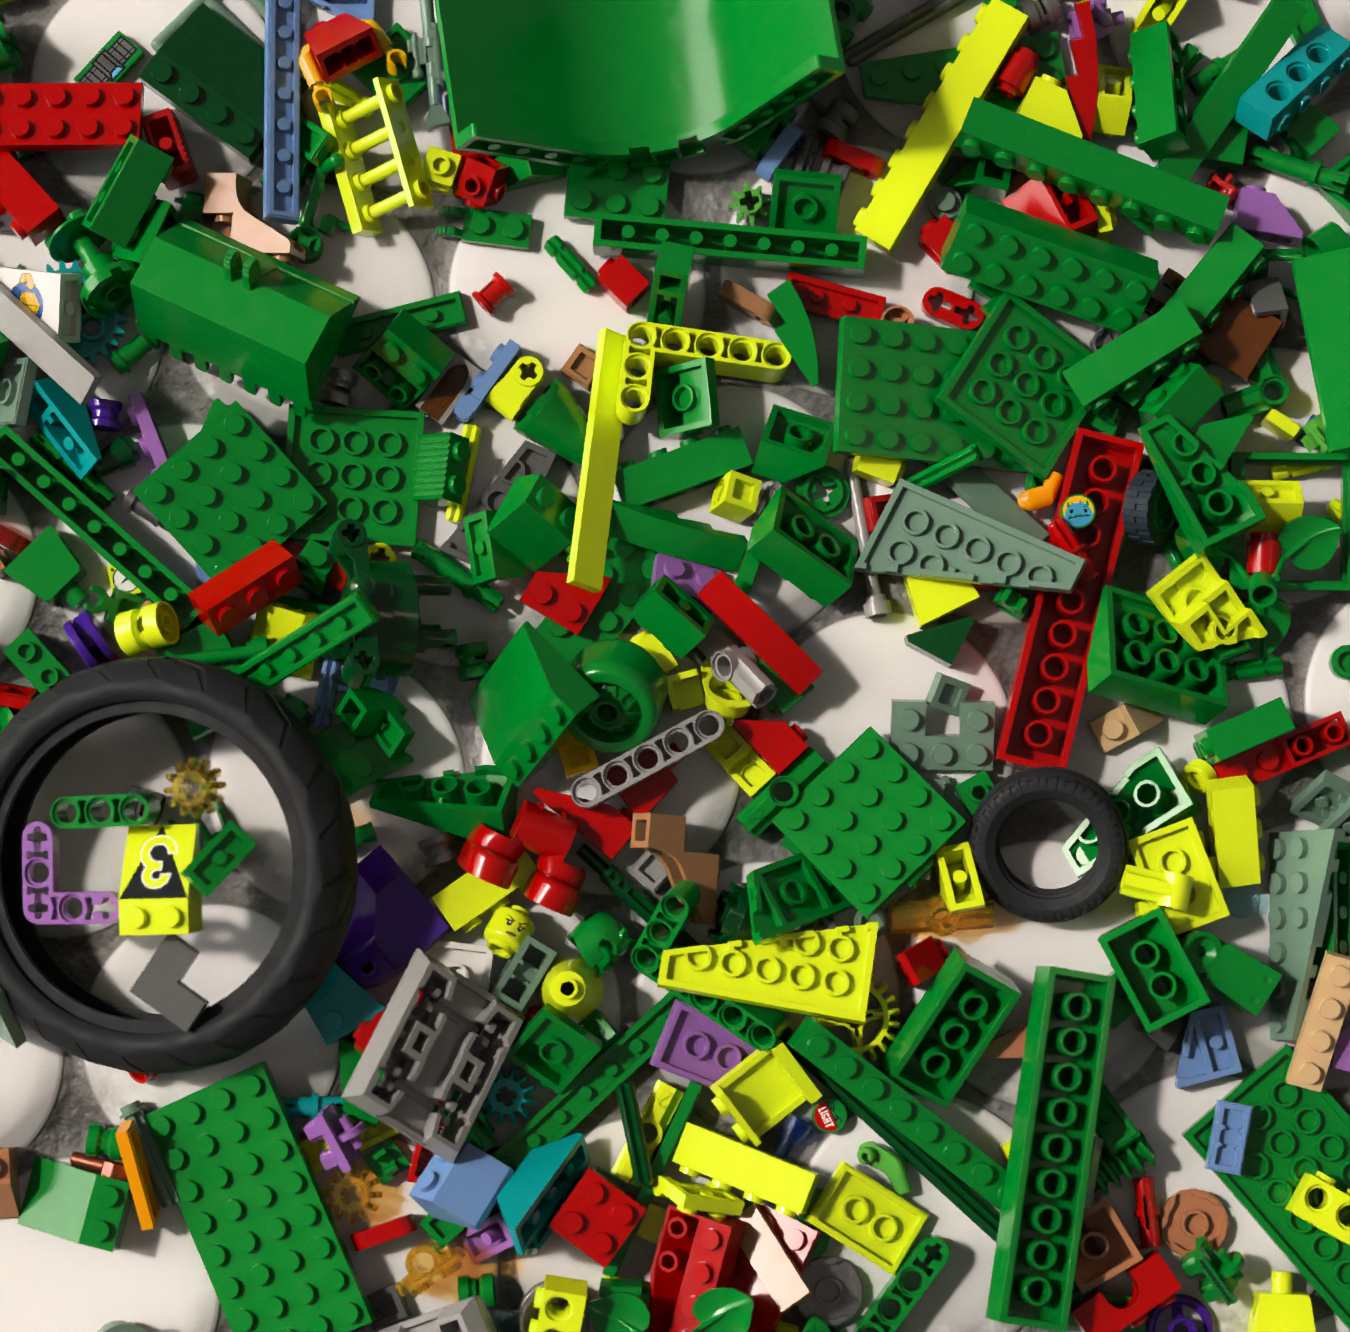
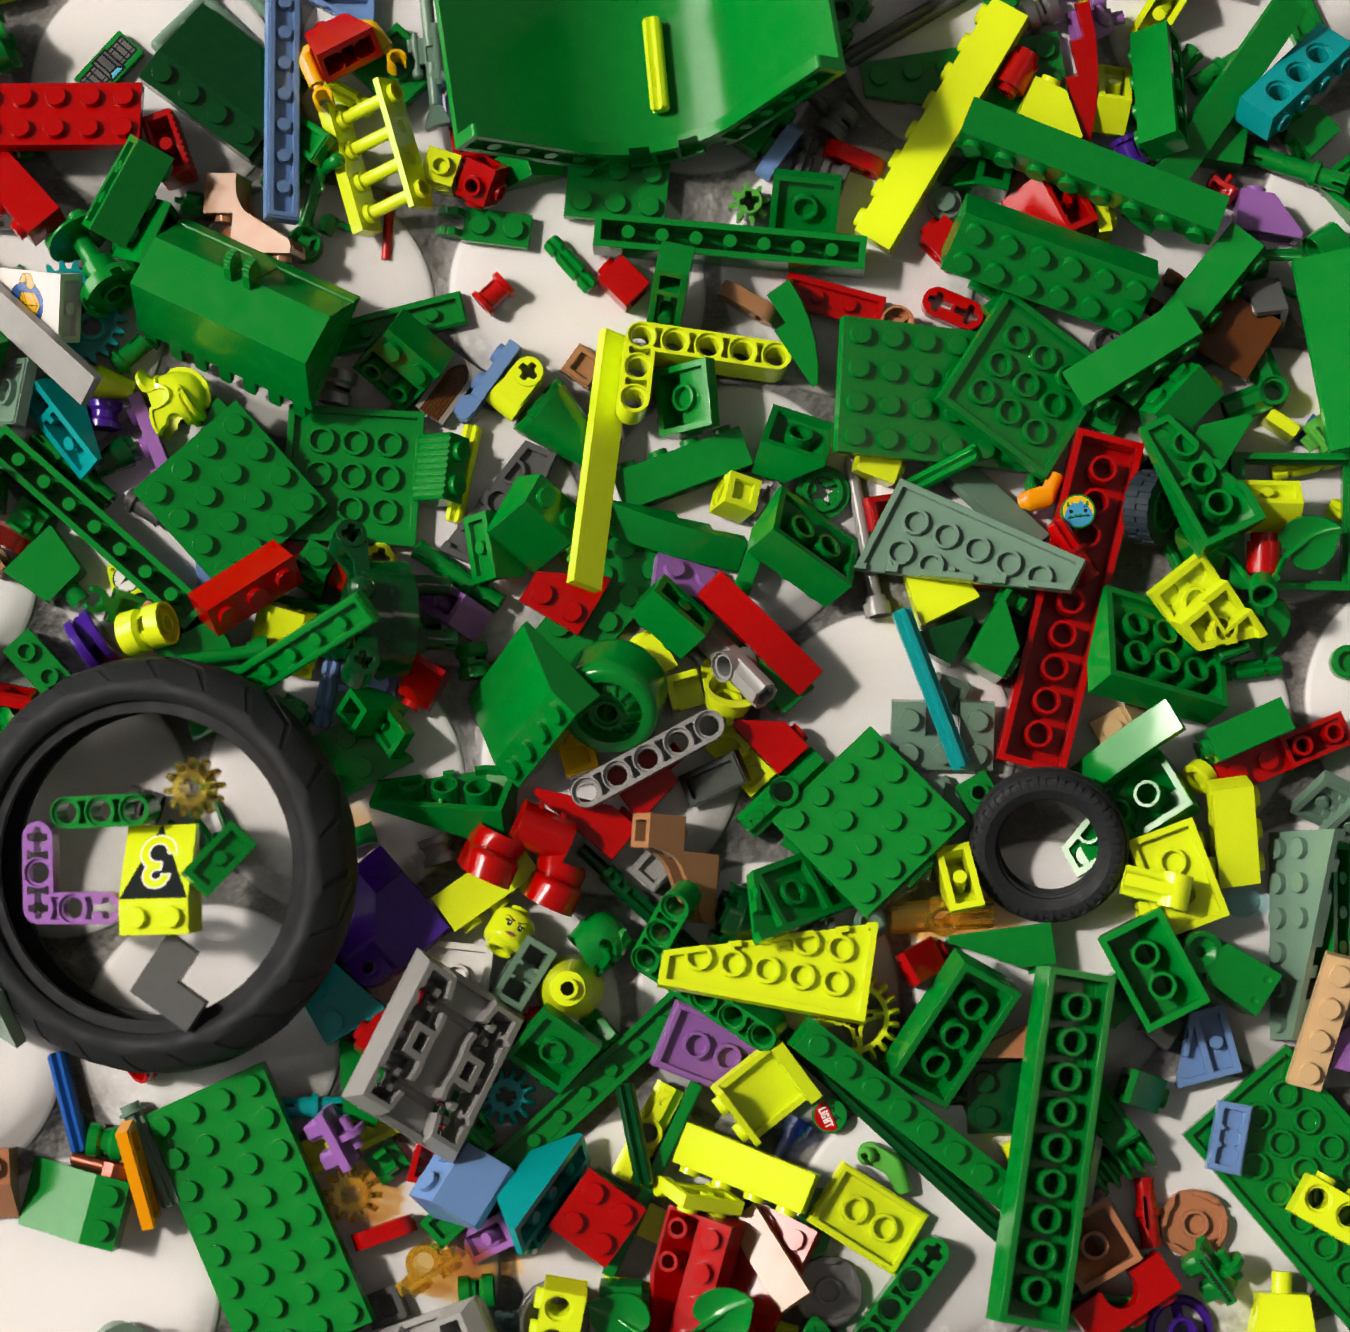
none -> green tile [5,494,54,542]
none -> blue axle [47,1051,87,1153]
none -> neon yellow cone [92,365,136,400]
none -> neon yellow helmet [135,367,212,441]
none -> red piece [381,193,395,261]
none -> red slope [398,653,451,713]
none -> medium lavender slope [419,587,492,642]
none -> neon yellow axle [642,16,670,114]
none -> pearl dark grey tile [678,749,752,808]
none -> teal axle [892,607,970,771]
none -> green slope [945,922,1057,974]
none -> dark green plate [949,1061,1022,1134]
none -> green slope [960,597,1020,684]
none -> slope [1070,699,1187,790]
none -> dark purple bush [1110,132,1151,165]
none -> green slope [1114,1067,1170,1114]

